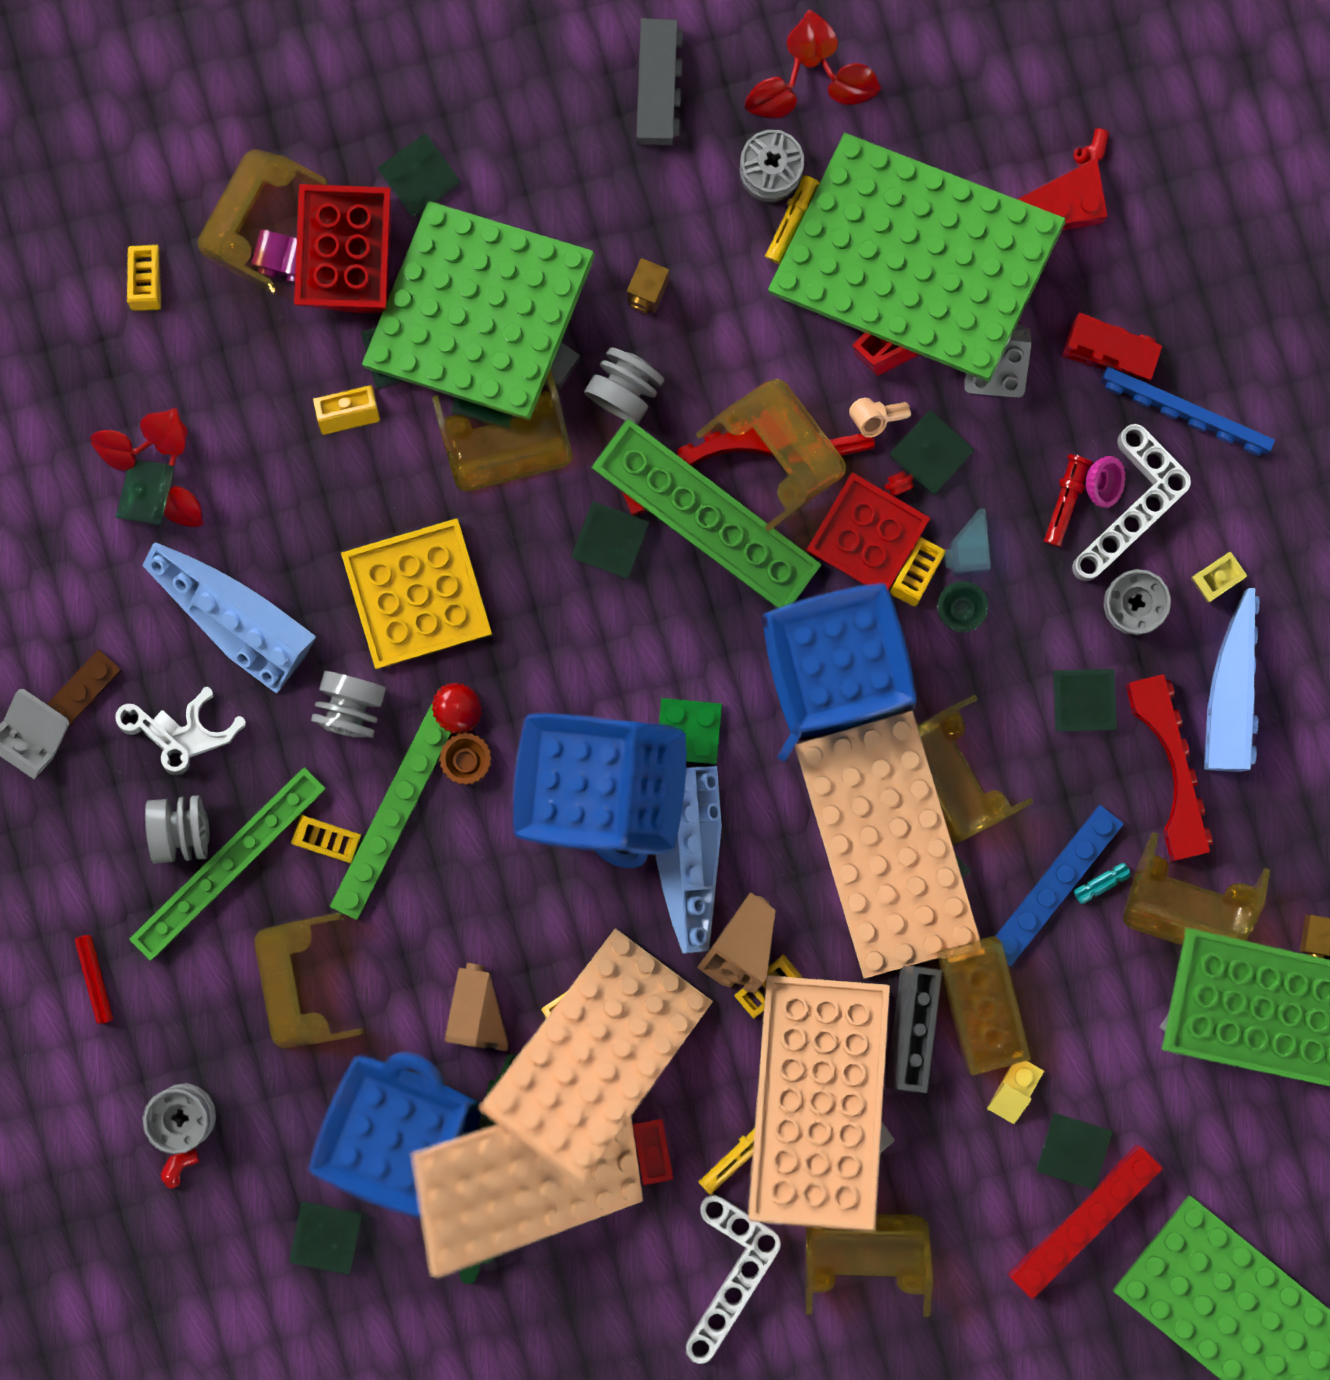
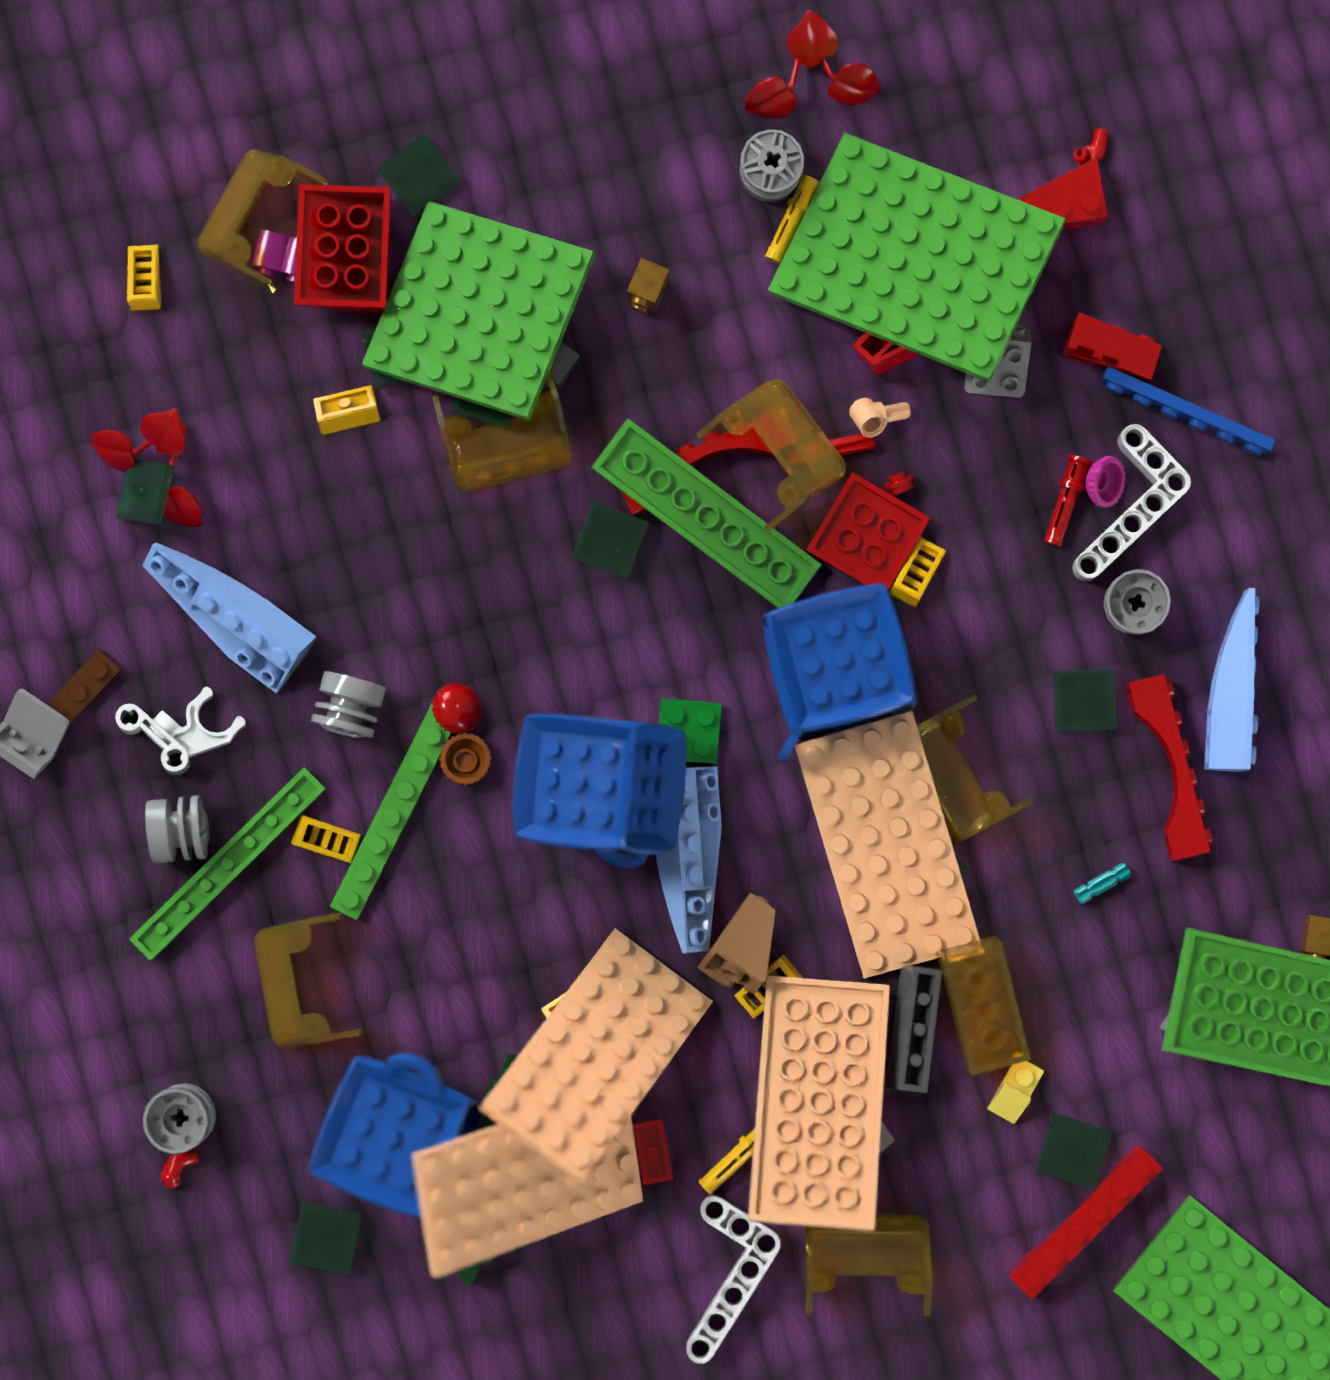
red axle [75,935,113,1024] -> none
yellow plate [341,518,492,670] -> none
medium nougat slope [444,963,509,1051] -> none
light grey wheel [584,347,665,425] -> none
dark grey brick [637,18,683,145] -> none
clear green plate [889,410,975,496] -> none
clear green hat [937,580,989,633] -> none
clear light blue slope [945,508,991,575] -> none
blue plate [986,805,1124,967] -> none
clear yellow windscreen [1122,832,1270,945] -> none
light yellow slope [1191,551,1247,603] -> none

